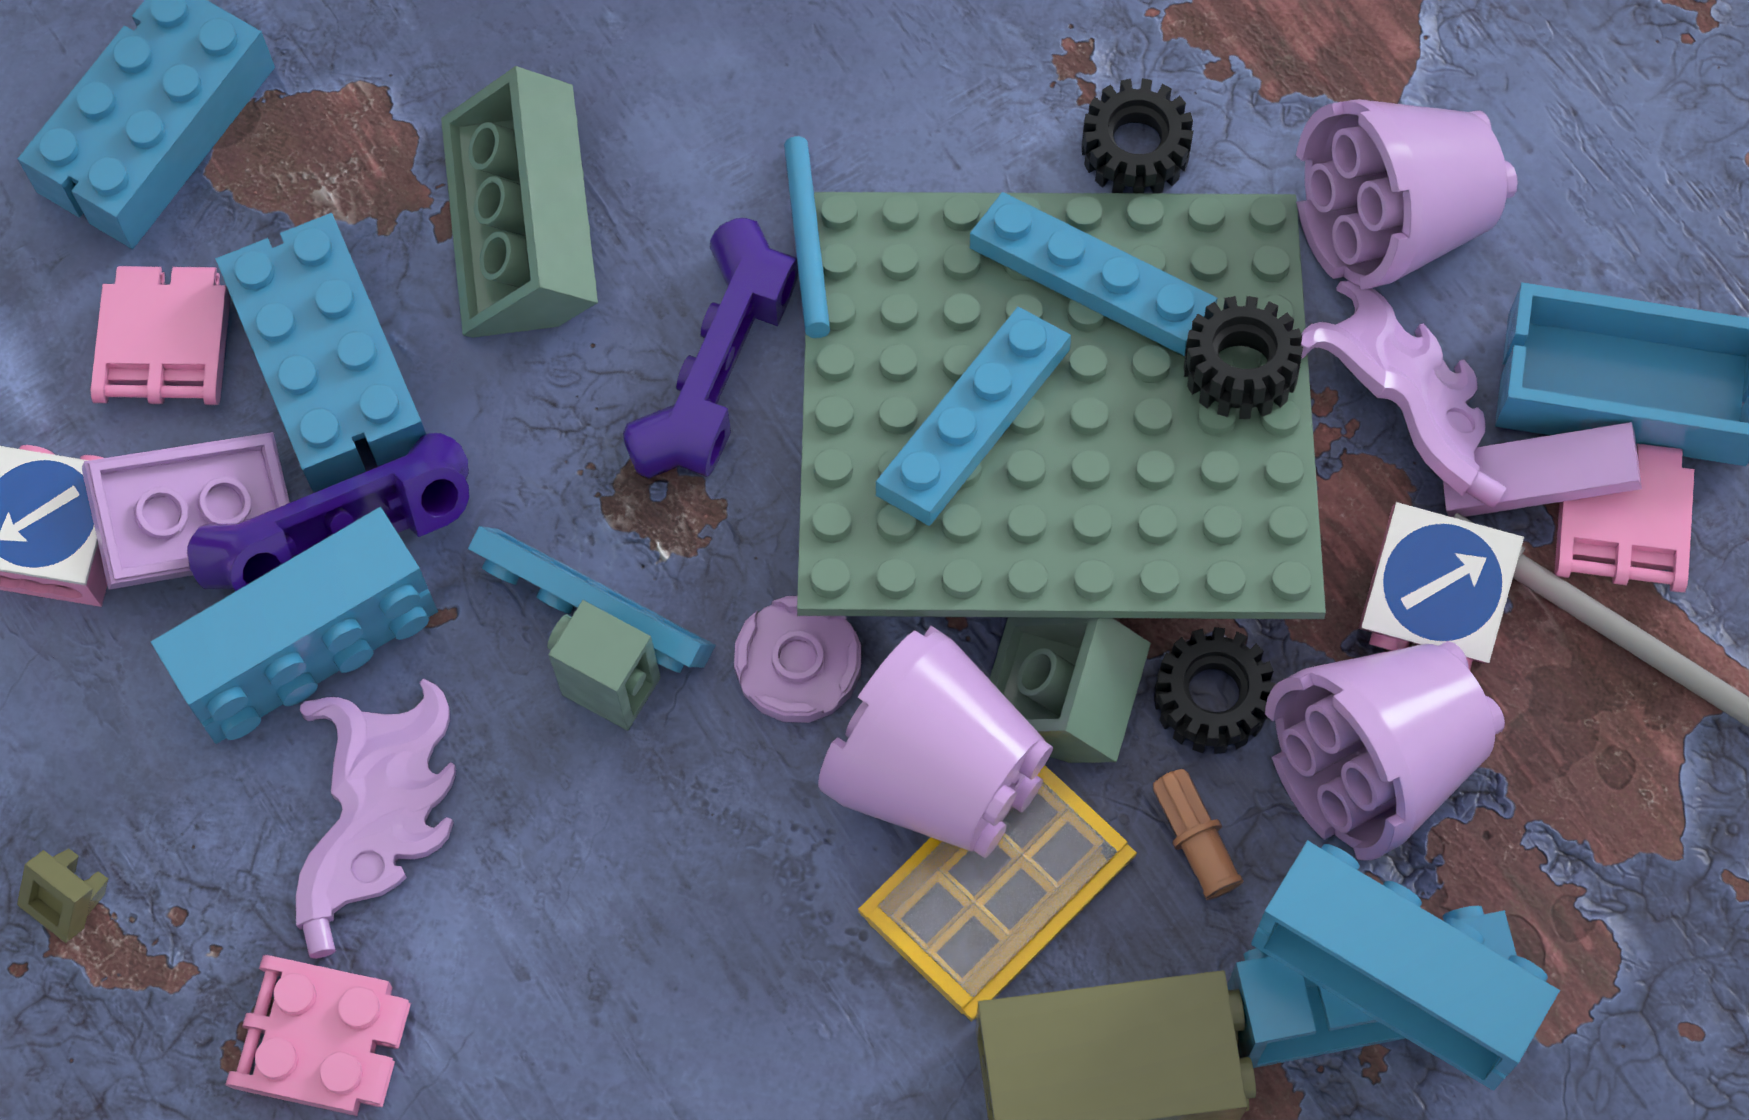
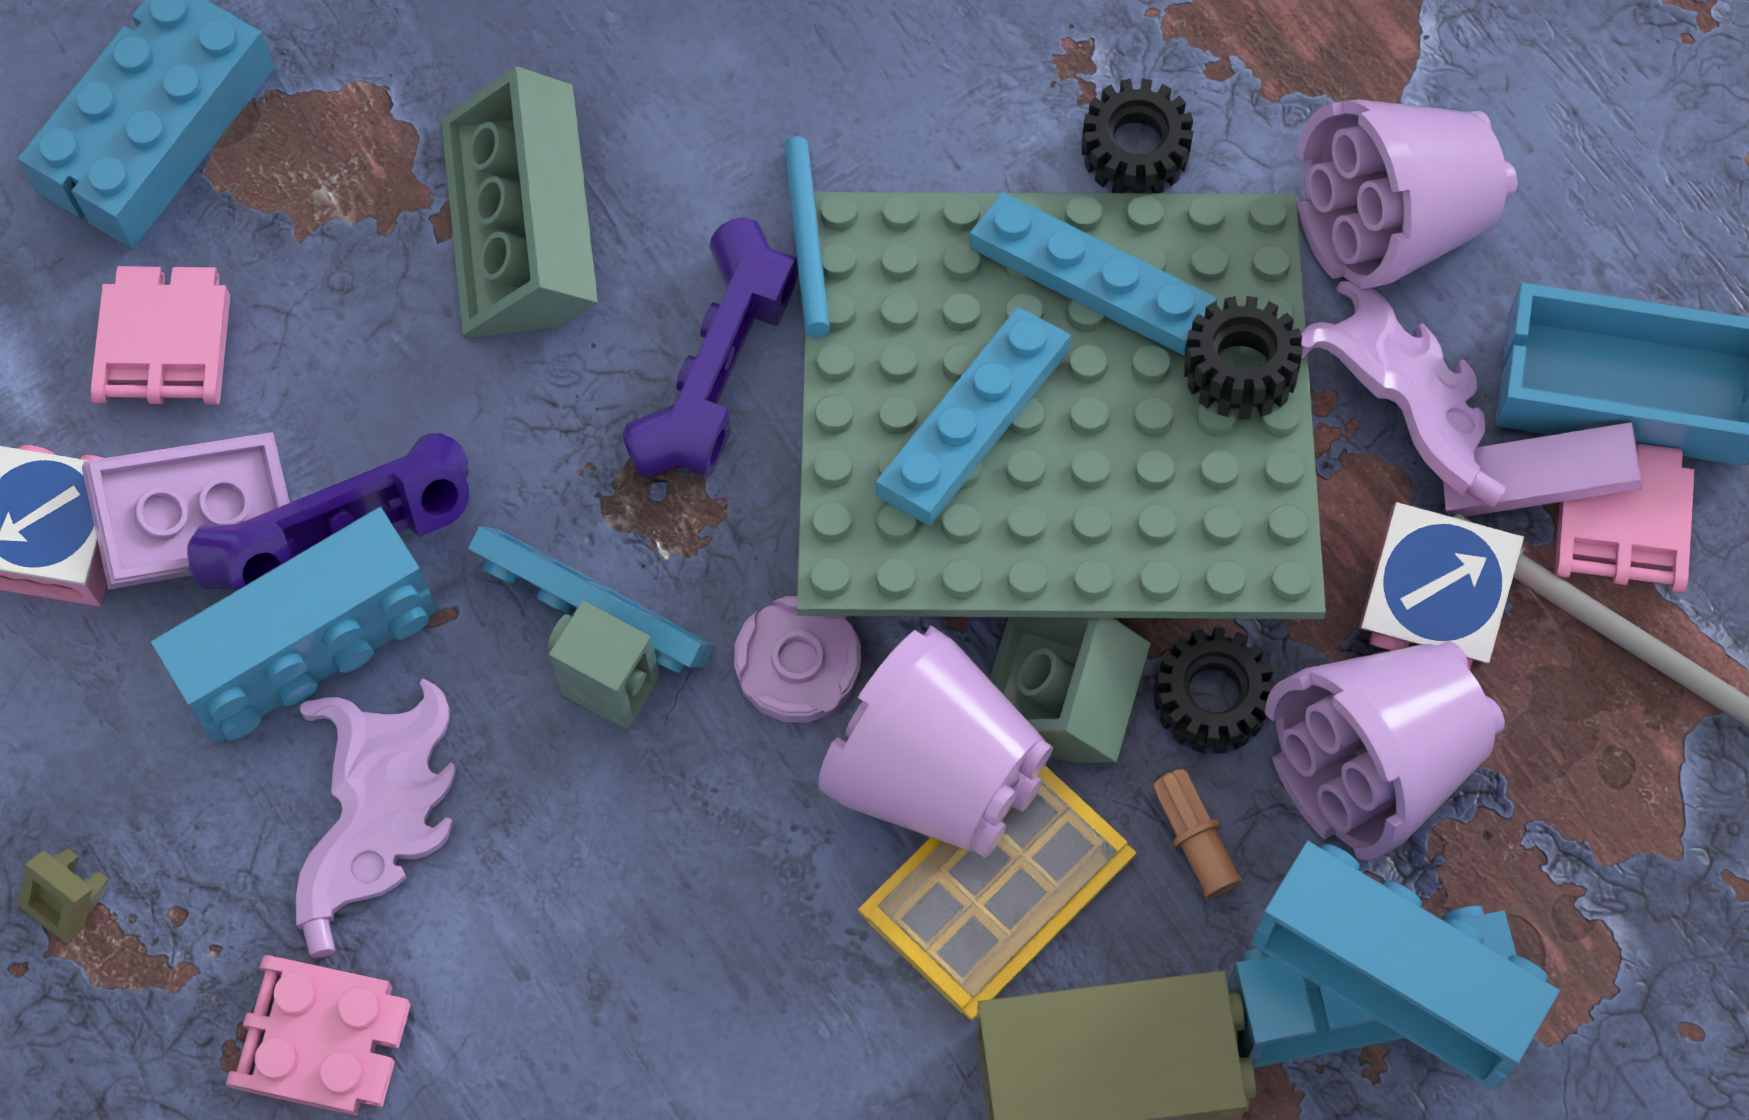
dark azure piece [215,213,426,493] -> none

